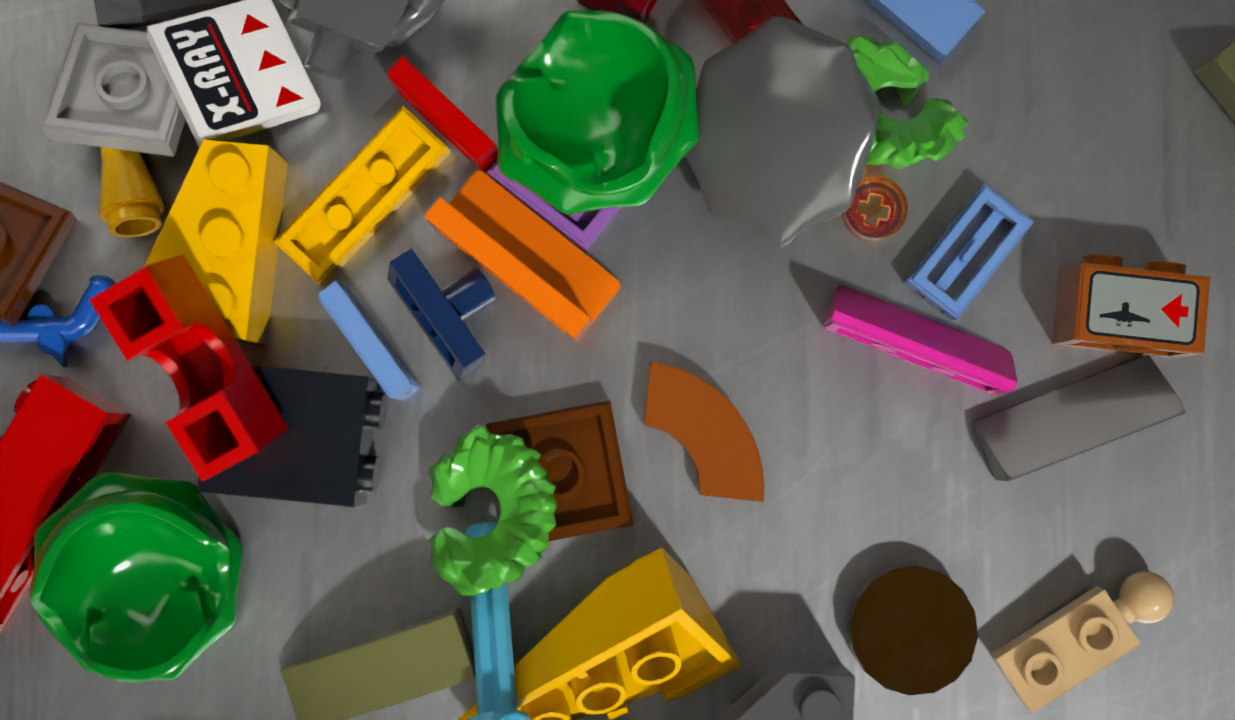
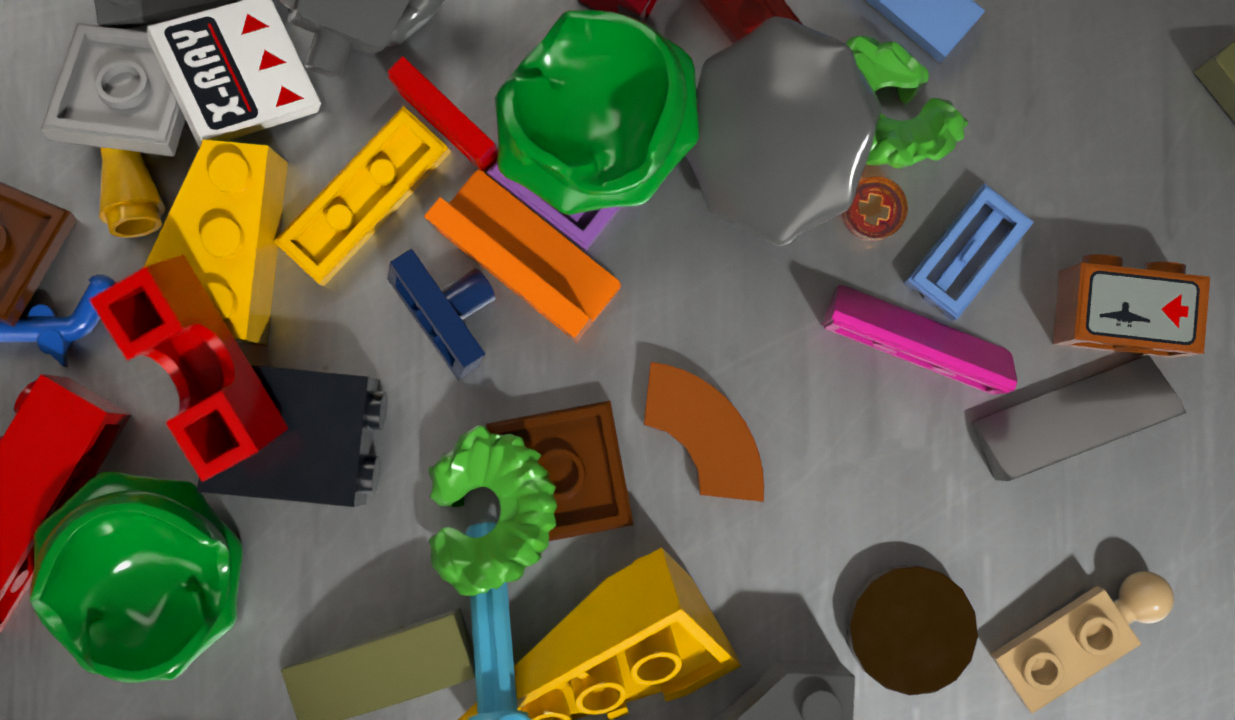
medium blue tile [318,280,422,400] -> none

